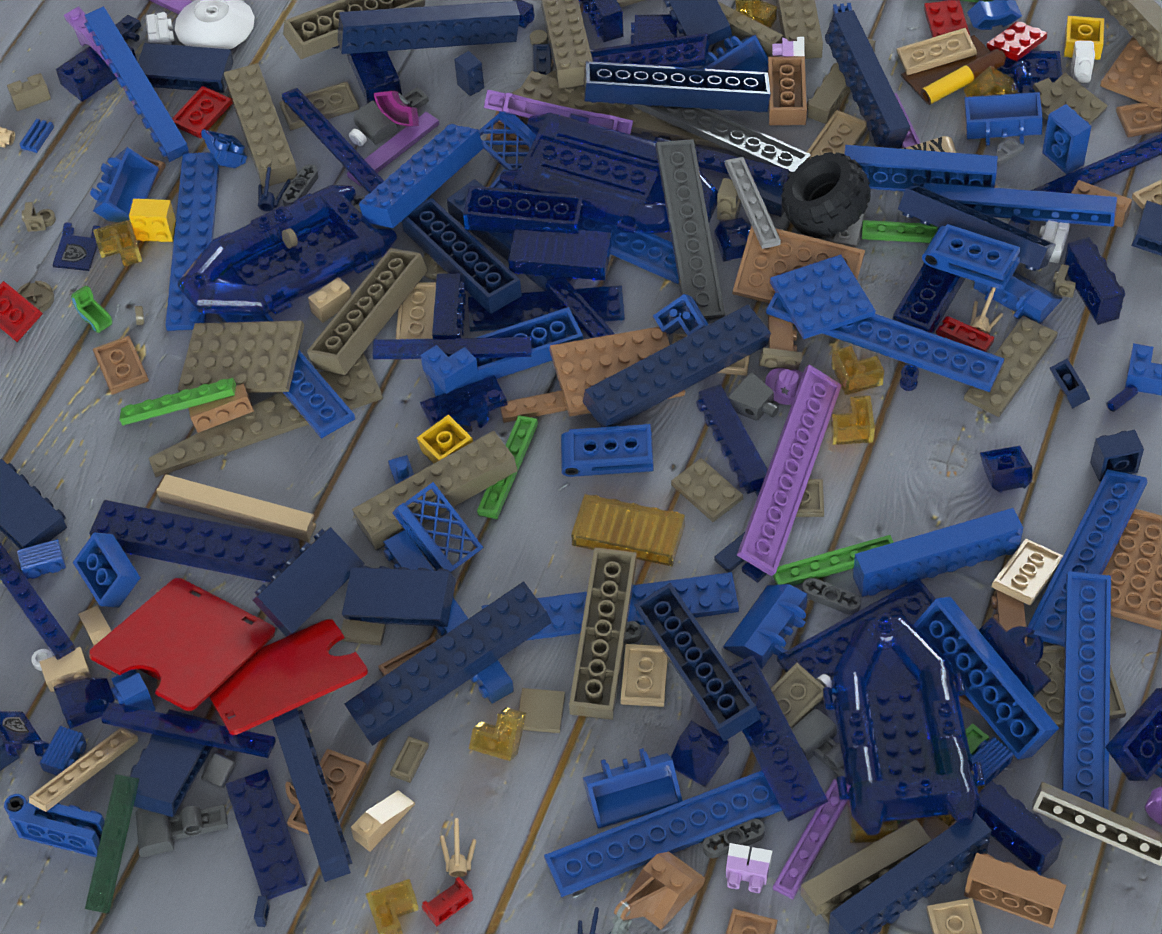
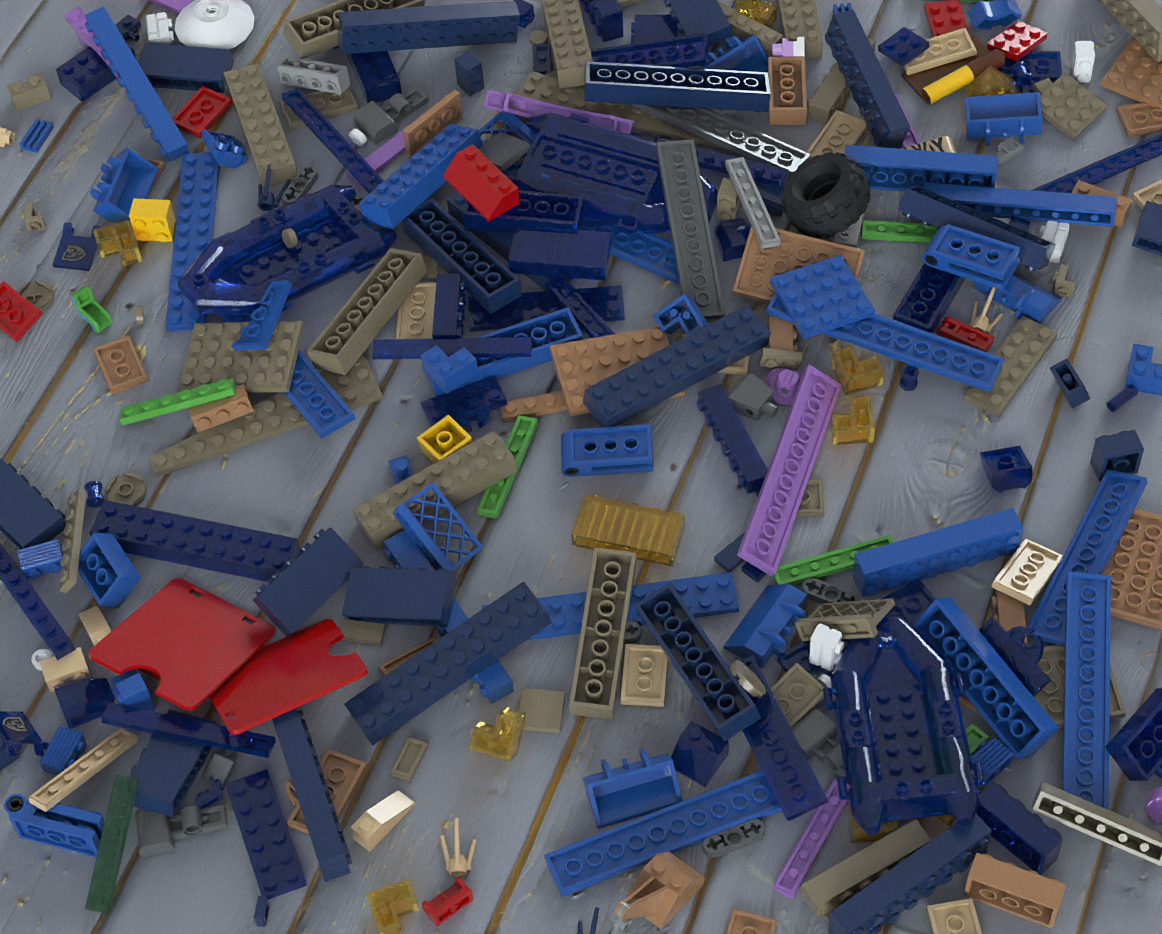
dark tan tile [36,209,56,227] -> none
tan tile [157,474,316,542] -> none
tan brick [308,277,352,323] -> none
magenta brick [374,91,419,126] -> none
dark tan plate [671,458,743,522] -> none
lavender hips [726,843,772,893] -> none
blue brick [1042,104,1092,175] -> none
yellow brick [1064,16,1104,60] -> none
clear blue brick [1064,237,1125,325] -> none
none -> dark tan plate [58,488,86,593]
none -> clear blue bush [84,481,105,508]
none -> dark tan tile [105,473,147,510]
none -> clear blue bracket [195,775,224,809]
none -> blue wing [231,280,292,351]
none -> light grey brick [277,56,351,94]
none -> medium nougat plate [403,90,463,158]
none -> red slope [443,144,519,222]
none -> dark grey tile [478,131,531,171]
none -> dark tan tile [730,660,766,698]
none -> dark tan fence [795,599,895,641]
none -> white brick [809,623,845,671]
none -> clear blue plate [878,27,930,66]

